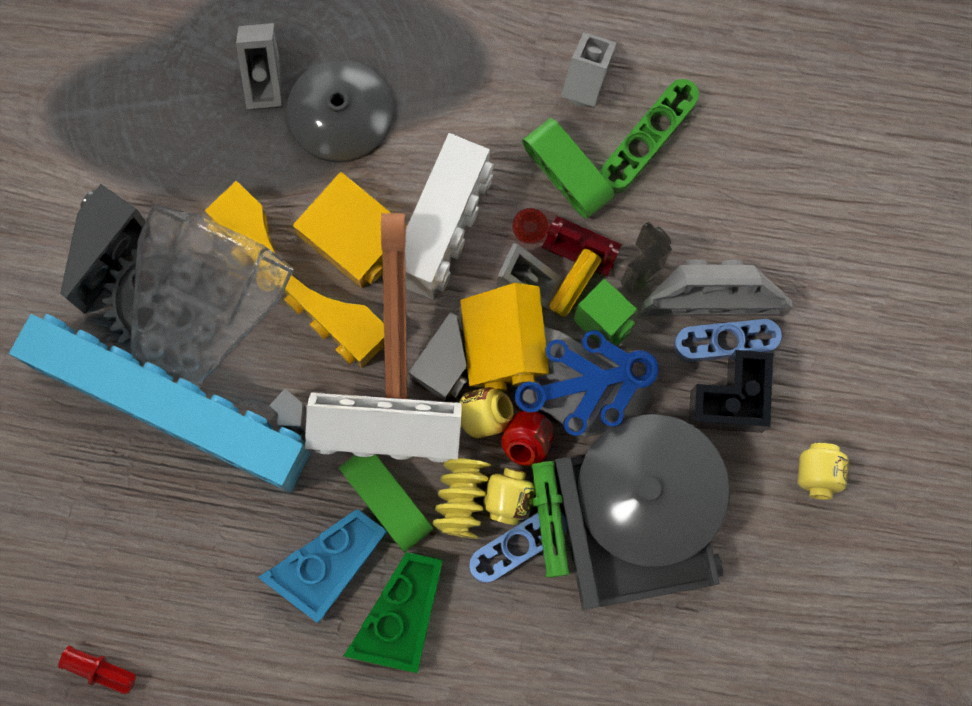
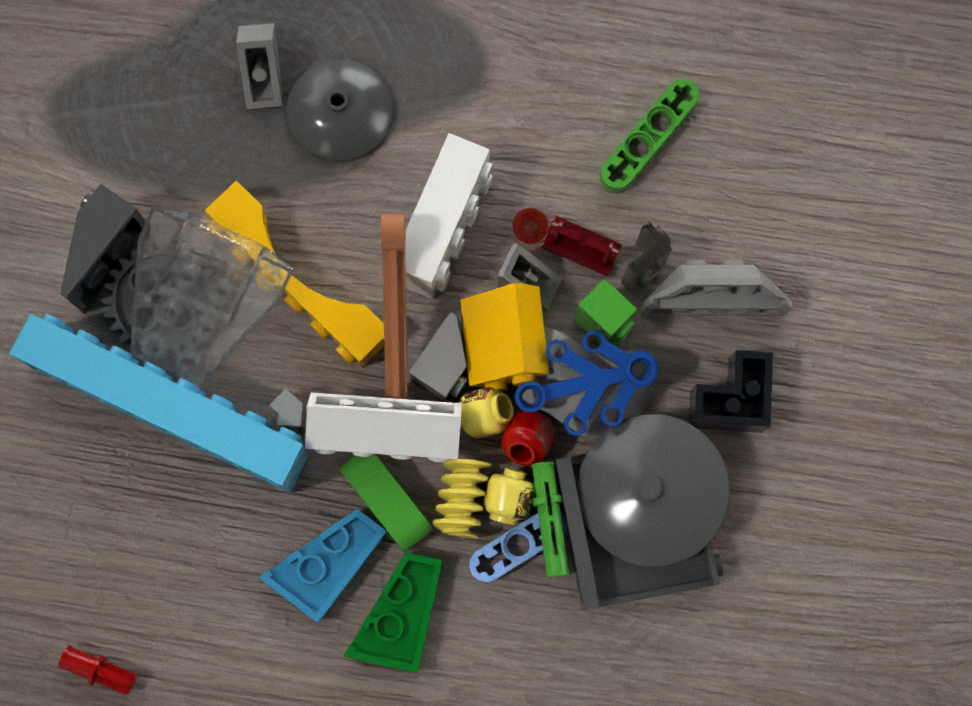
yellow brick [293,172,407,289] -> none
bright green beam [522,118,615,219] -> none
yellow axle [549,249,601,317] -> none
light grey slope [561,32,617,107] -> none
light blue beam [674,319,782,362] -> none
light yellow head [797,443,849,500] -> none

